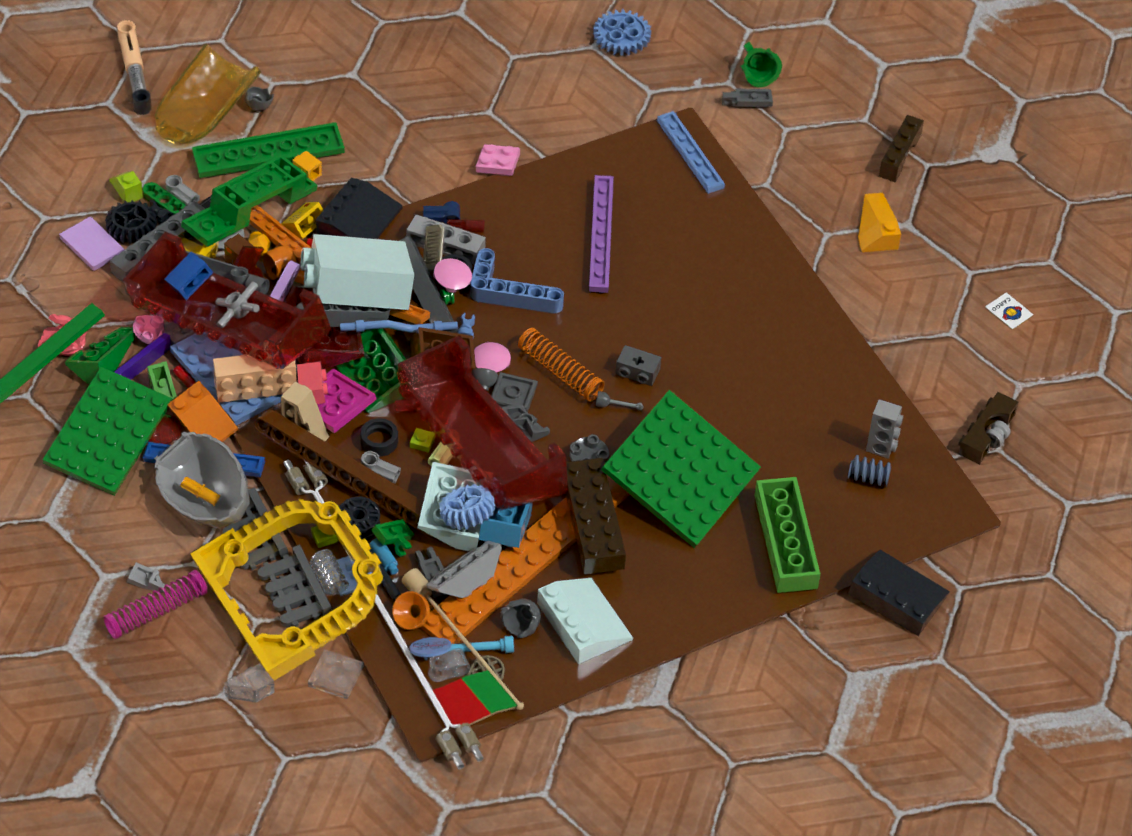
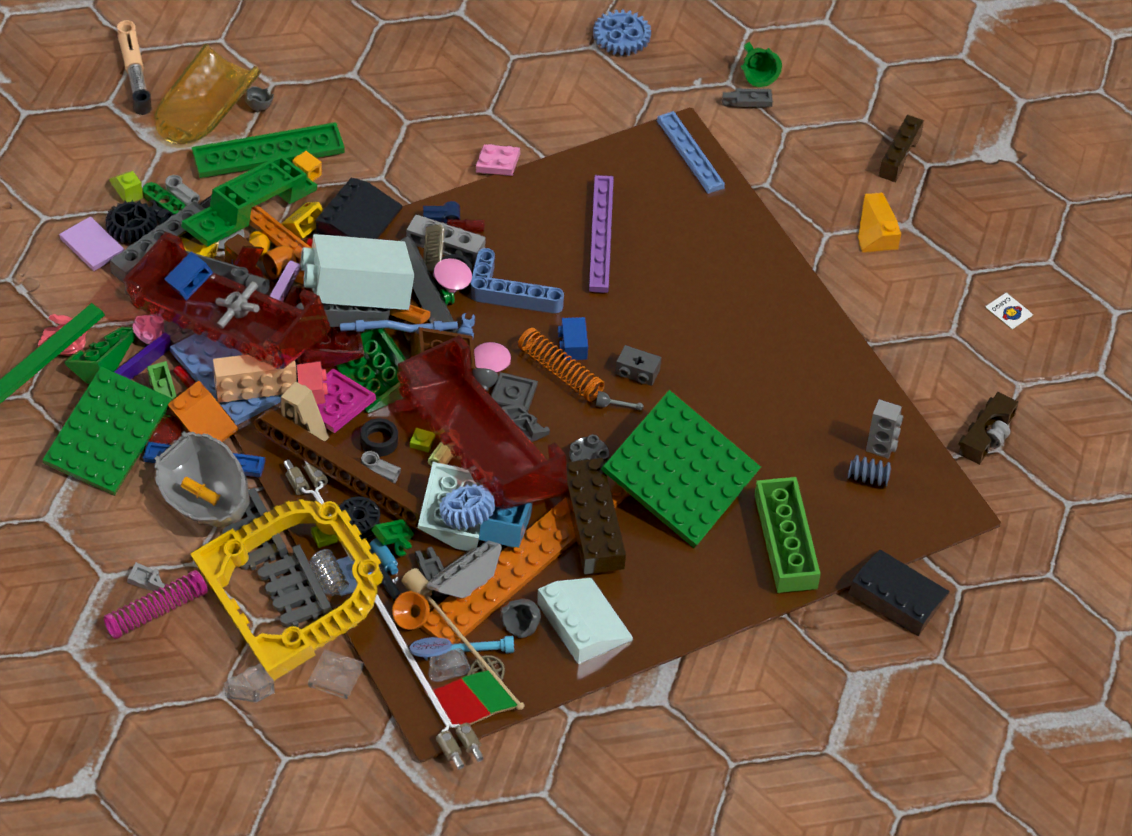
none -> blue brick [558,317,588,360]

